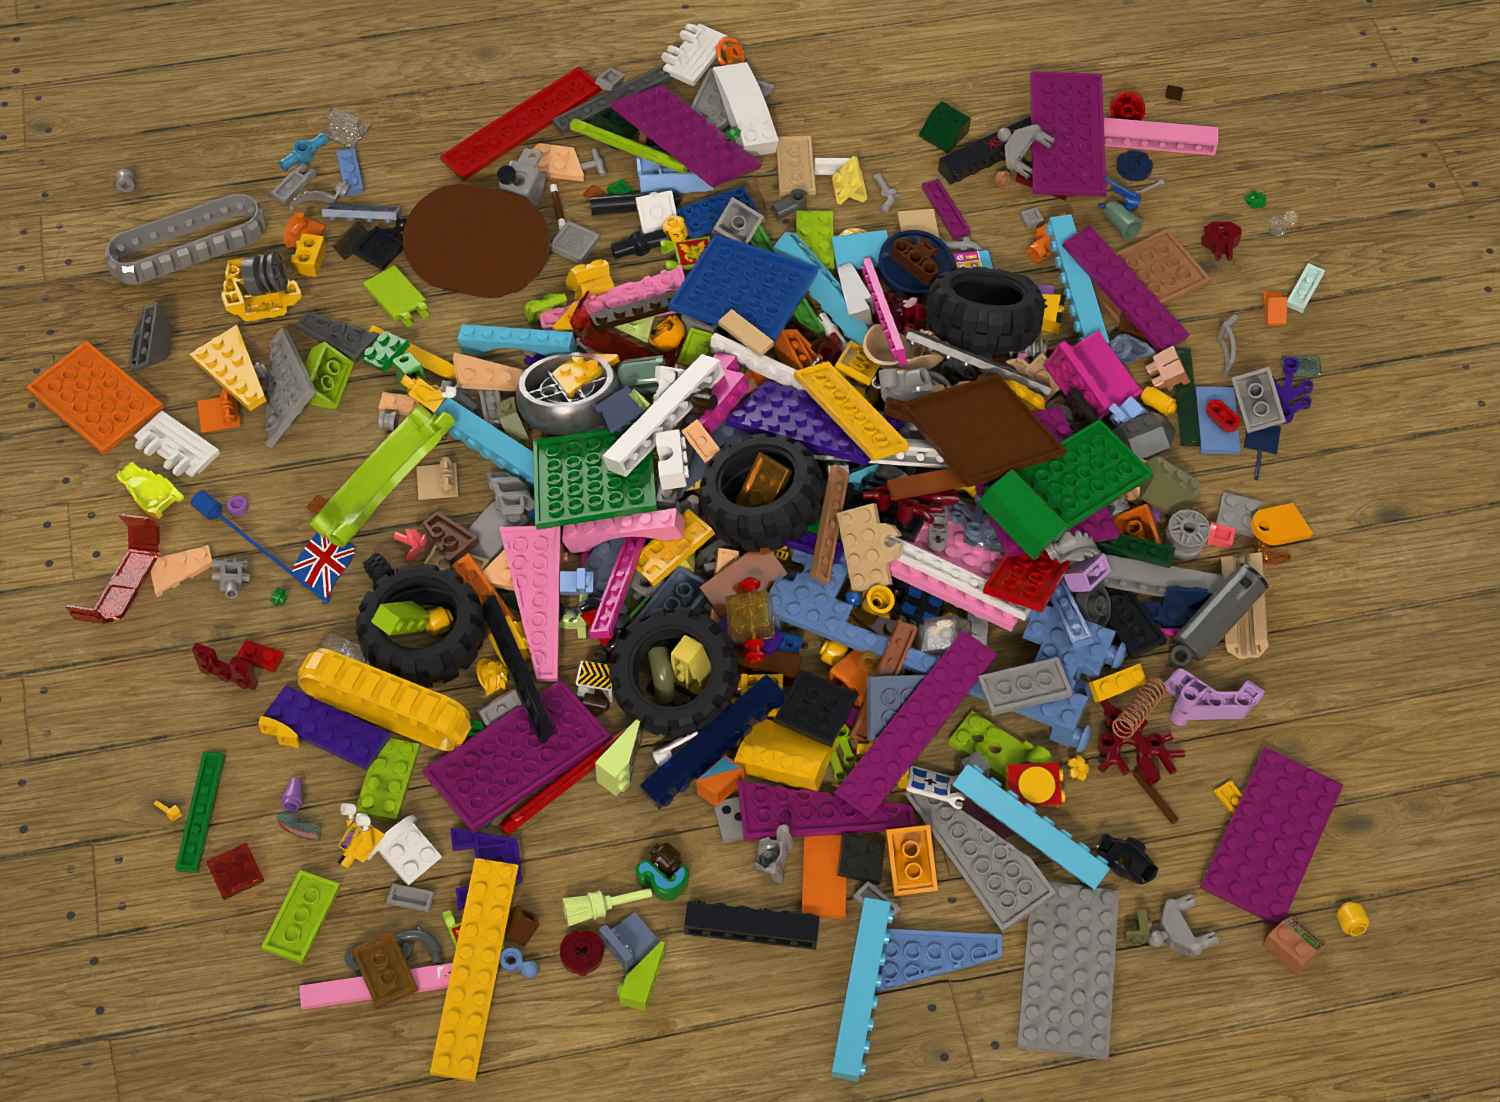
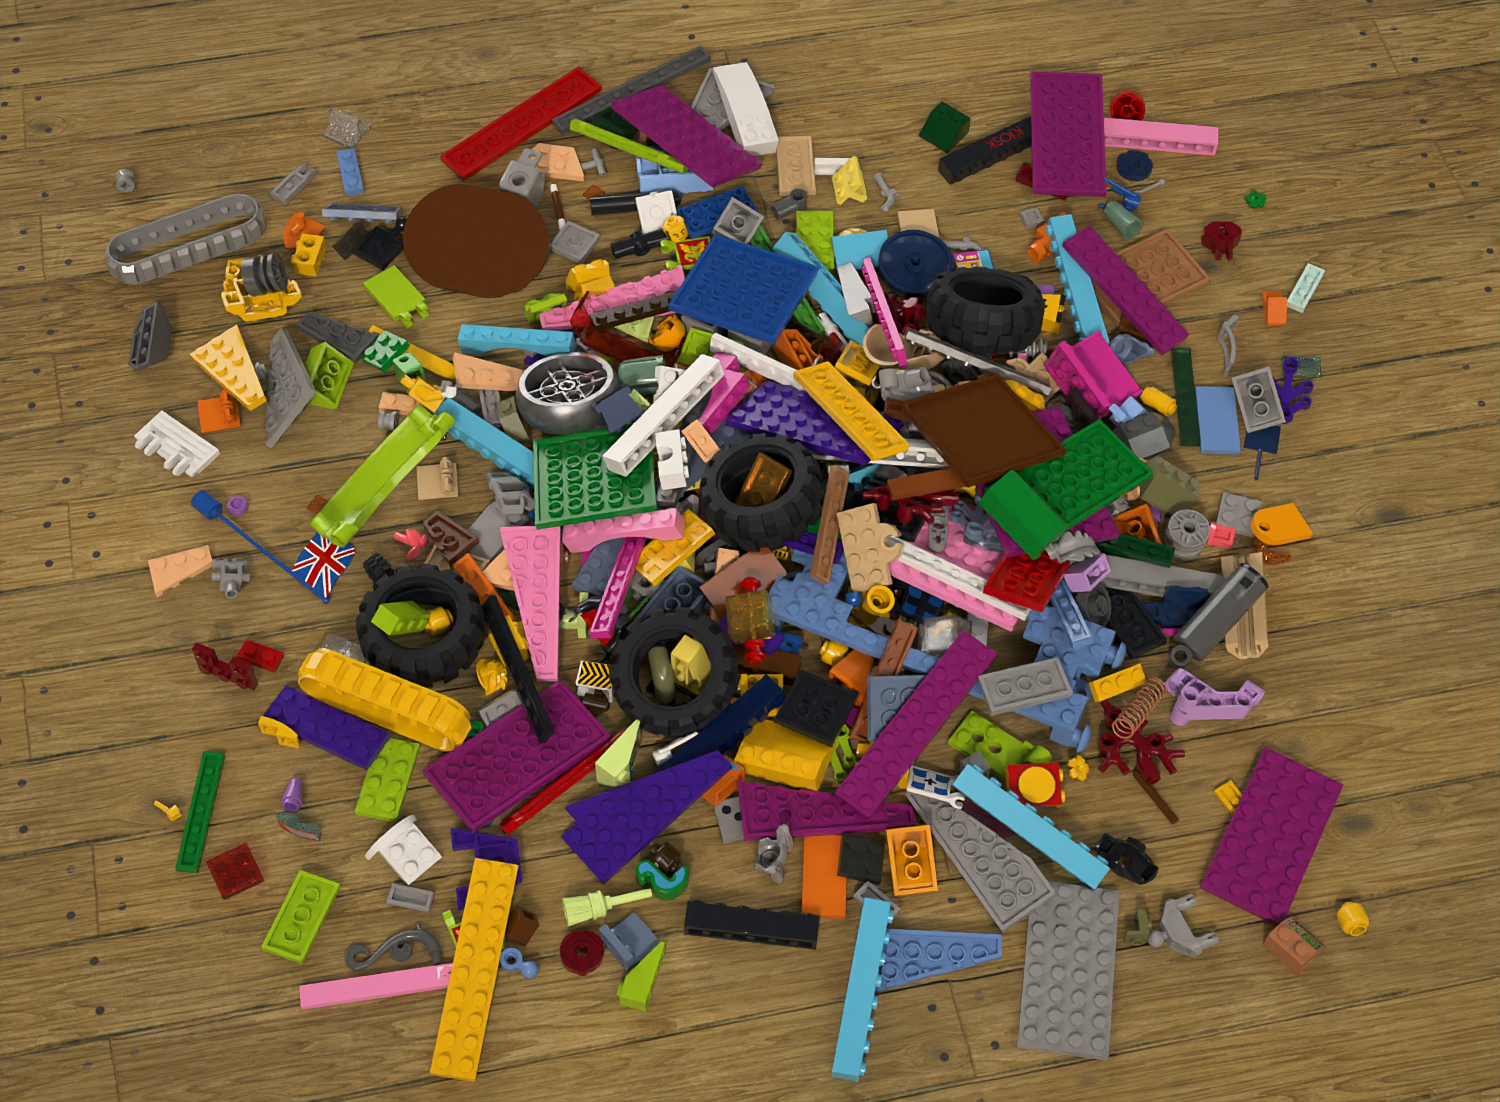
orange plate [26,341,164,456] -> none
clear red windscreen [65,514,160,624] -> none
neon yellow animal [116,462,184,519] -> none
green plate [270,587,288,607] -> none
dark azure pin [278,133,328,171] -> none
light grey plant [289,180,350,211] -> none
yellow torso [338,803,385,869] -> none
pearl gold tile [351,931,419,1009] -> none
black tile [497,165,516,185] -> none
yellow wing [552,353,619,399] -> none
yellow plate [553,302,583,331] -> none
light blue brick [560,568,593,595] -> none
light grey plate [595,67,626,91] -> none
green tile [607,179,633,195] -> none
white hinge [661,23,729,86] -> none
dark brown piece [689,387,718,415] -> none
orange piece [716,36,745,66] -> none
tan tile [718,309,774,357] -> none
green plate [724,125,742,141] -> none
clear yellow plate [858,651,879,672] -> none
reddish brown piece [891,238,939,285] -> none
magenta tile [922,179,971,240] -> none
nougat plate [995,171,1011,189] -> none
light grey connector [997,125,1055,179] -> none
nougat hips [1146,346,1190,391] -> none
dark brown piece [1165,85,1183,101] -> none
red plate [1206,399,1240,433] -> none
clear plate [1268,210,1299,236] -> none
none -> dark purple wing [561,750,733,884]

